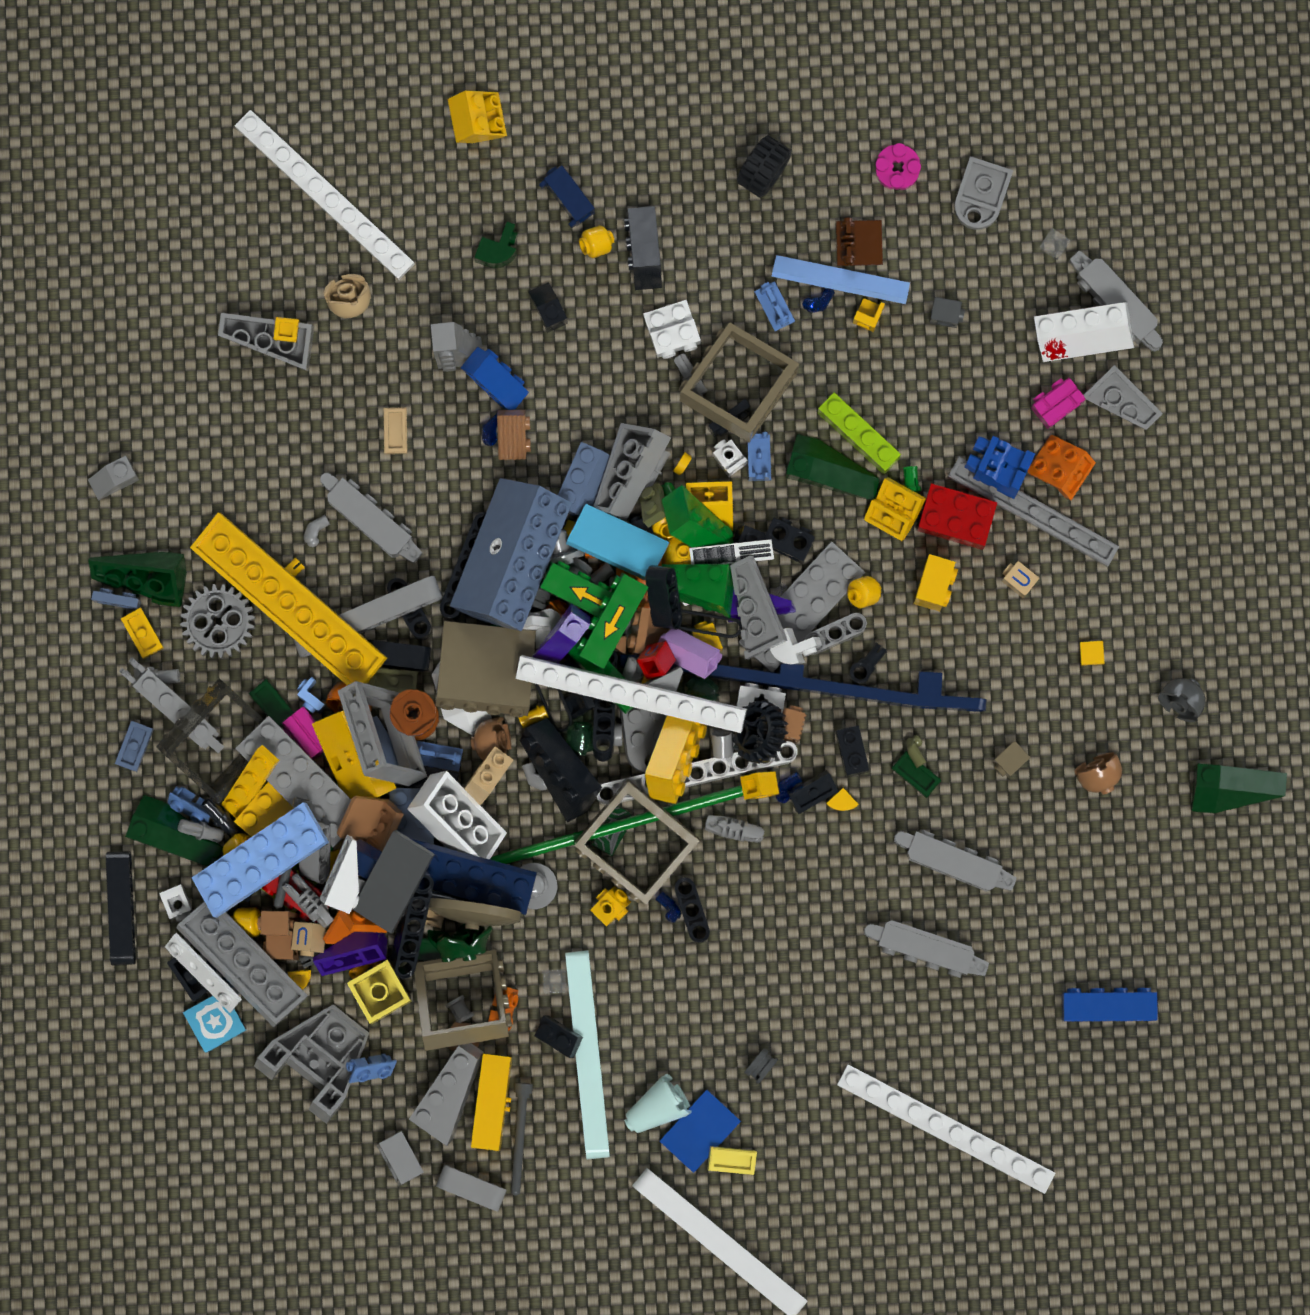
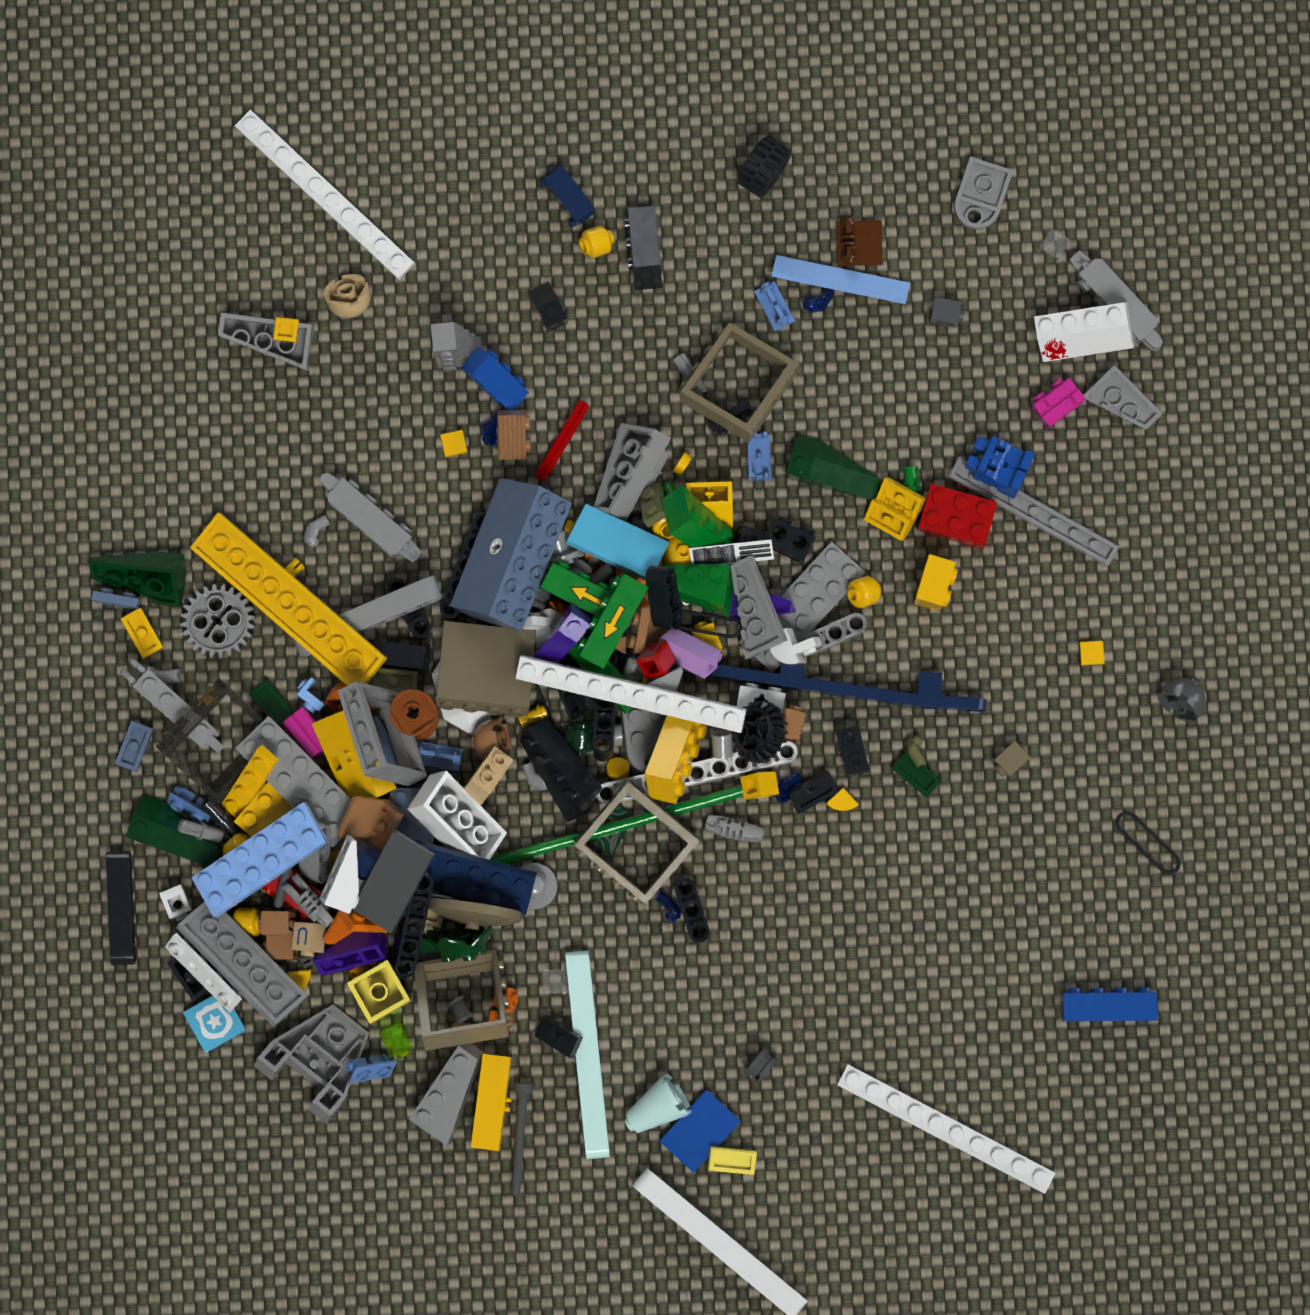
light grey slope [88,456,139,501] -> none
light grey hinge [376,1131,424,1187] -> none
tan tile [384,407,408,454] -> none
light grey beam [436,1164,507,1212] -> none
yellow slope [448,90,507,143] -> none
dark green brick [474,222,519,268] -> none
sand blue slope [558,442,610,518] -> none
yellow brick [590,886,631,927] -> none
white plate [643,300,701,359] -> none
clear green head [685,675,720,701] -> none
white brick [713,439,748,477] -> none
lime brick [818,392,901,475] -> none
black pin [849,643,887,685] -> none
yellow panel [853,299,885,332] -> none
light grey hinge [863,920,989,978] -> none
dark pink plate [875,143,921,190] -> none
light grey hinge [894,830,1016,892] -> none
tan brick [1002,561,1039,598] -> none
orange bracket [1027,435,1096,500] -> none
medium nougat cylinder [1074,752,1122,795] -> none
dark green wedge [1191,763,1287,814] -> none
none -> clear neon green brick [379,1022,413,1060]
none -> yellow tile [440,430,468,458]
none -> red axle [535,400,589,482]
none -> yellow tile [606,757,630,780]
none -> black piece [1116,812,1181,875]

